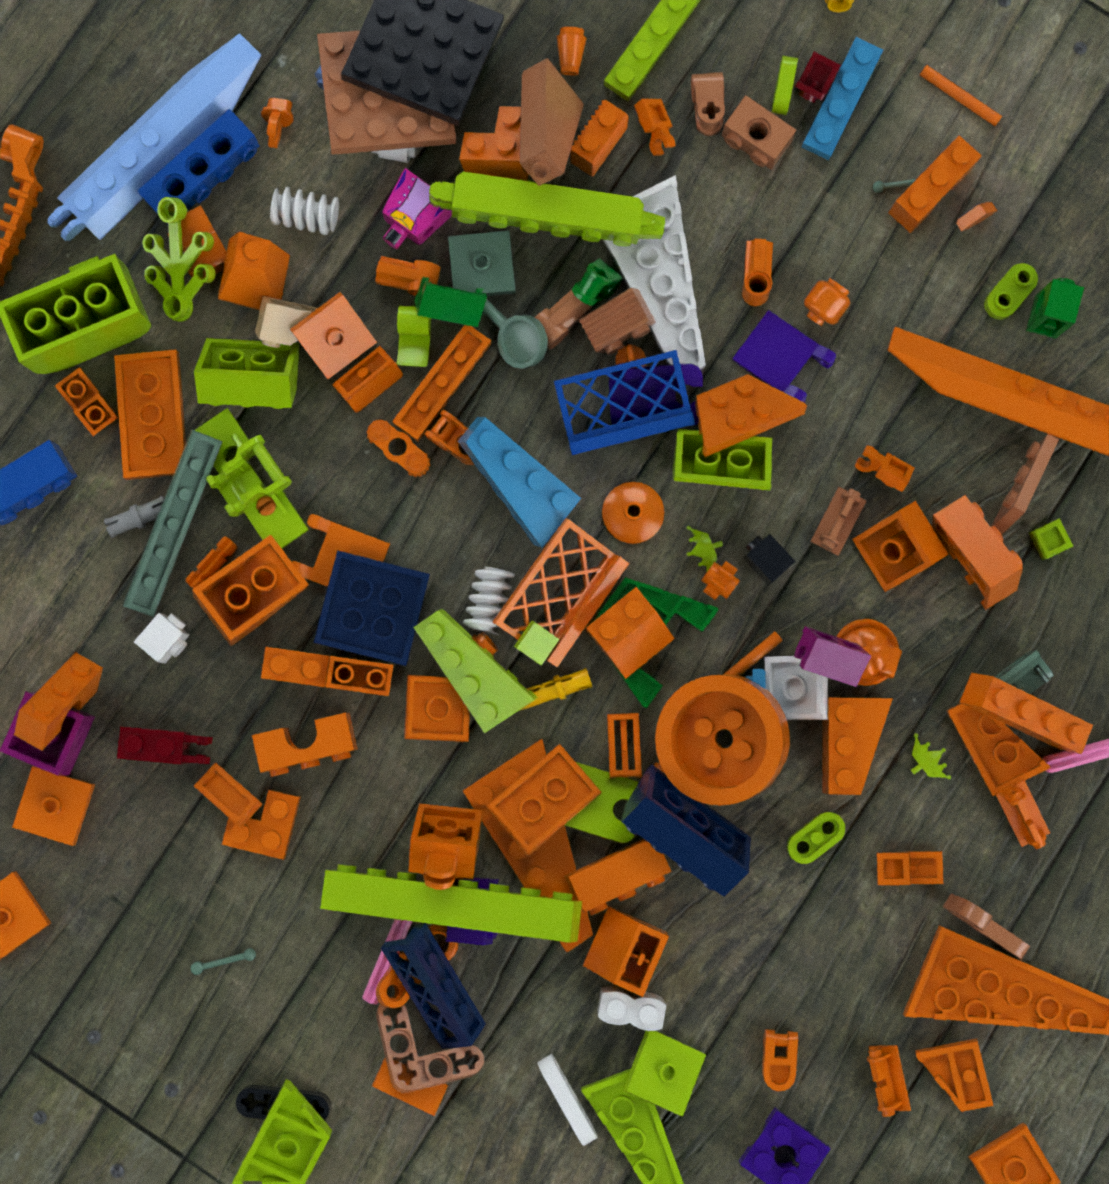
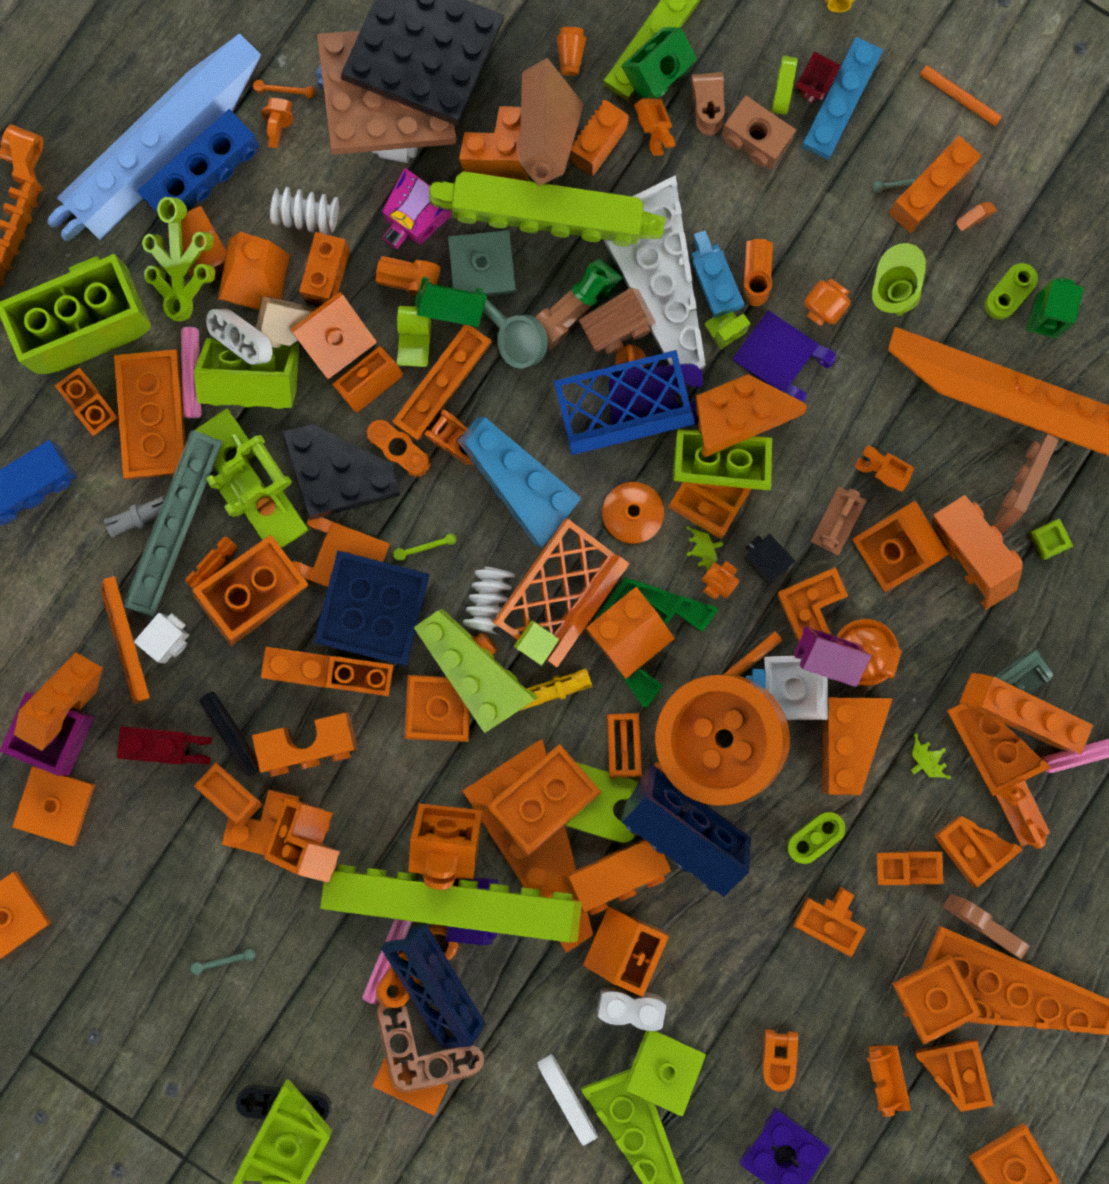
none -> orange tile [99,576,150,705]
none -> bright pink axle [181,327,201,419]
none -> black axle [199,692,260,776]
none -> white beam [206,308,272,365]
none -> orange hinge [253,80,316,98]
none -> orange brick [264,797,340,883]
none -> black plate [283,424,400,520]
none -> orange brick [299,232,350,305]
none -> lime hinge [393,533,457,561]
none -> green brick [621,27,697,99]
none -> orange wing [668,482,751,539]
none -> dark azure hinge [691,230,744,318]
none -> lime bracket [704,312,751,350]
none -> orange plate [776,567,848,643]
none -> orange hinge [793,887,866,957]
none -> lime piece [872,243,926,316]
none -> orange plate [891,954,982,1045]
none -> orange wing [934,816,1022,888]

